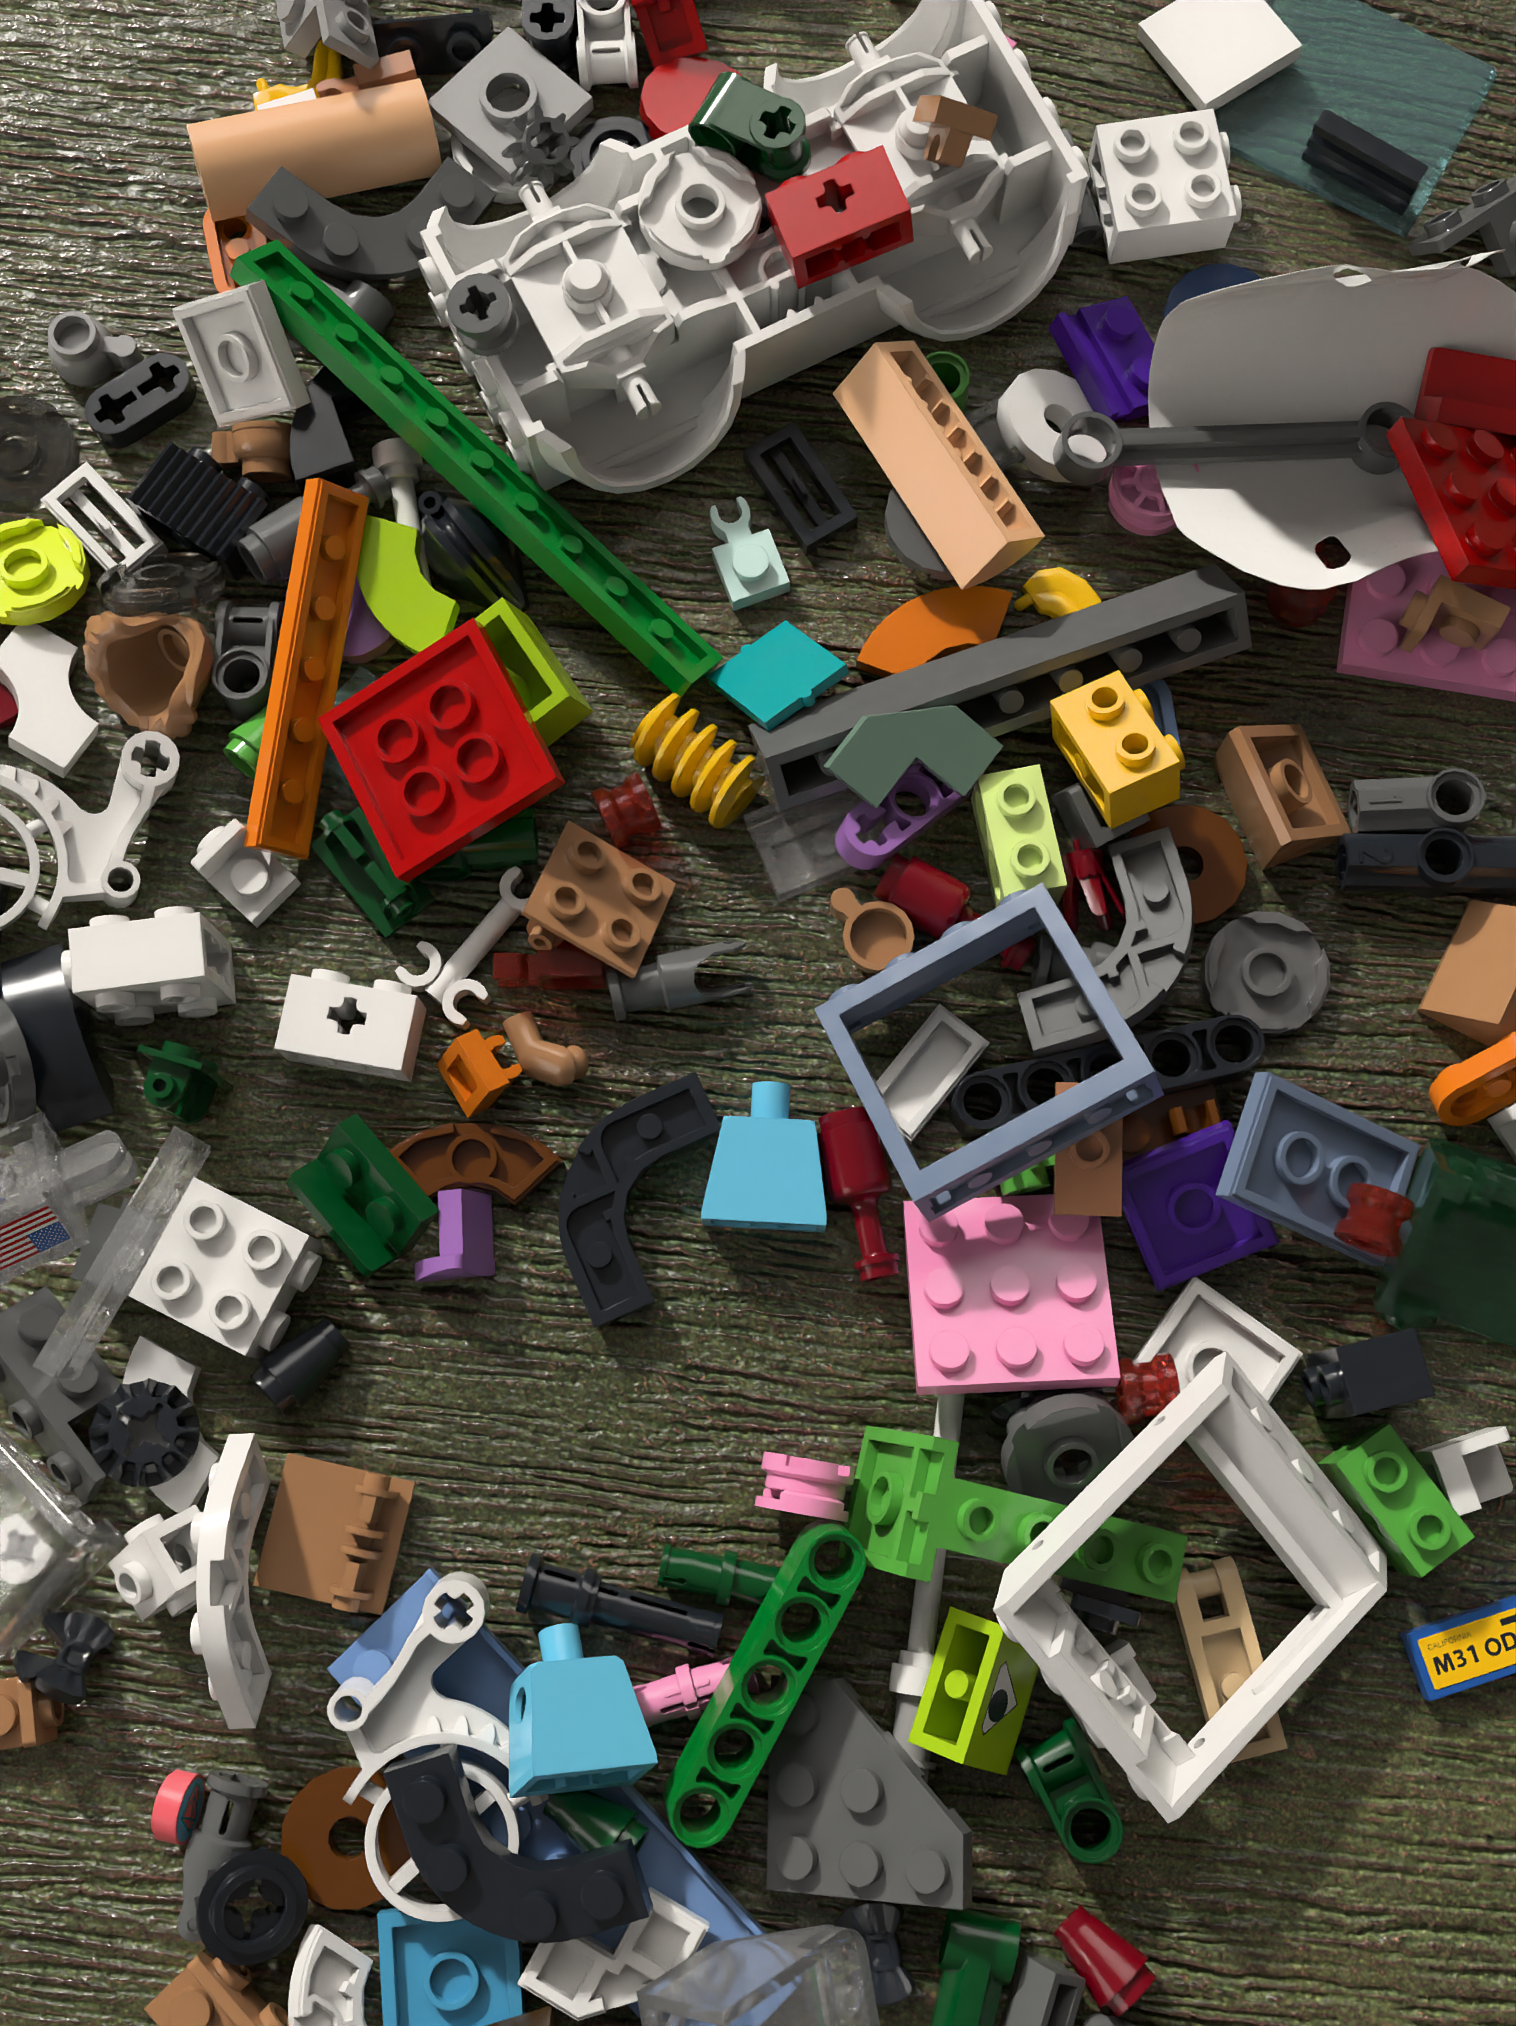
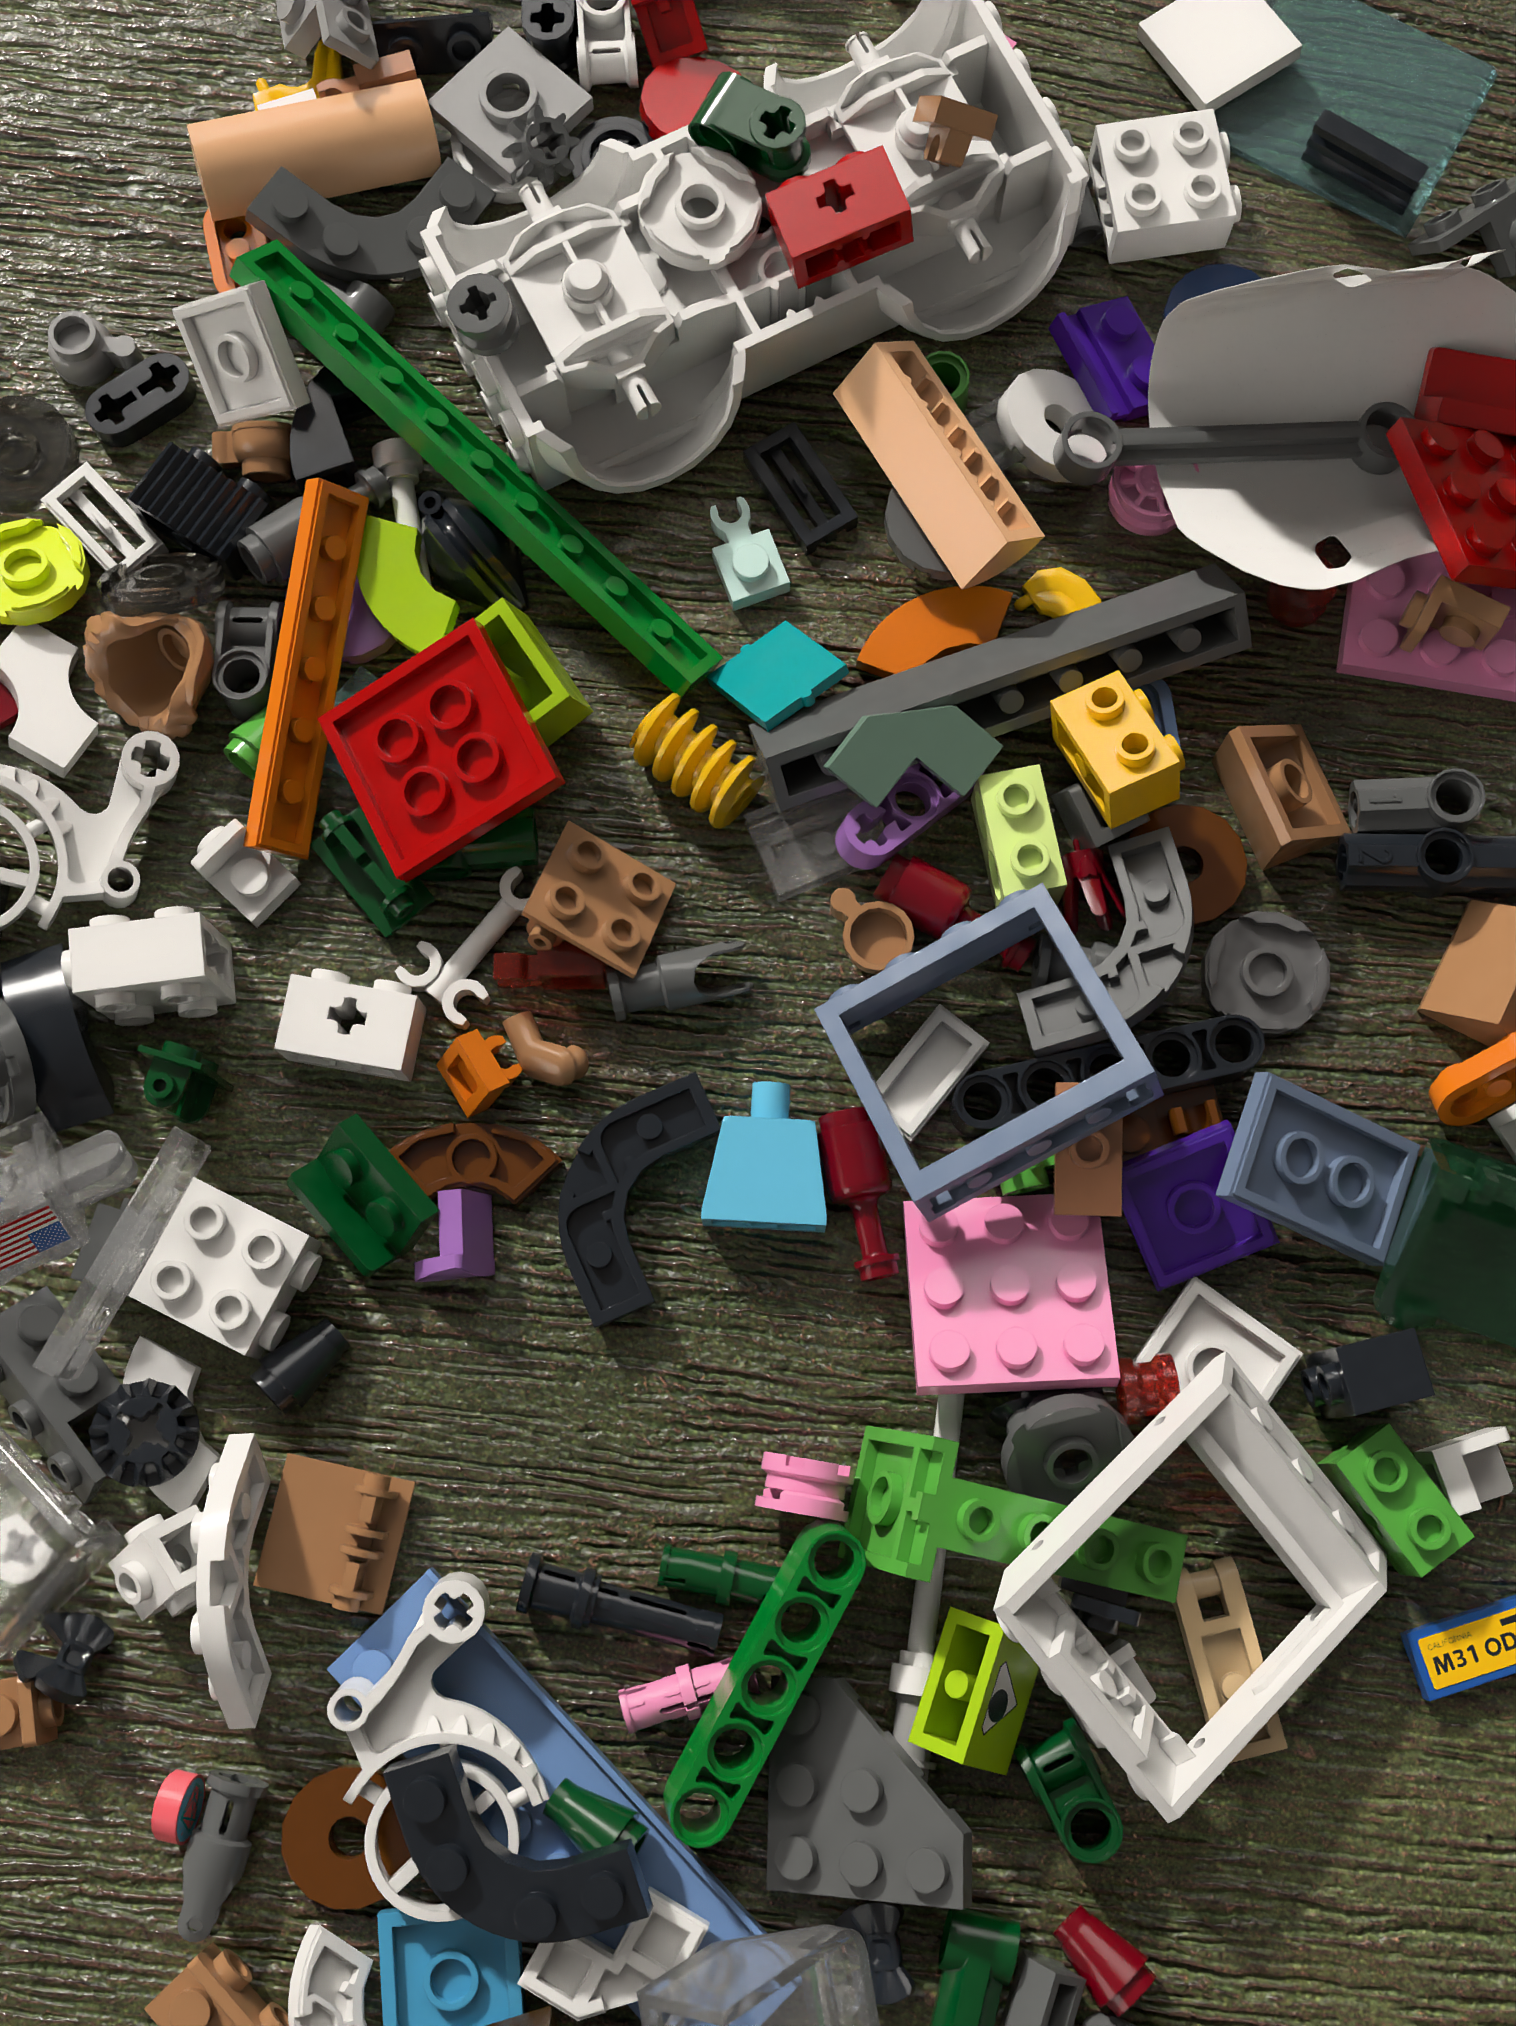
black gear [194,1845,308,1965] -> none
medium azure torso [509,1623,658,1798] -> none
clear red wheel [591,772,662,848] -> none
clear red wheel [1333,1183,1415,1257] -> none

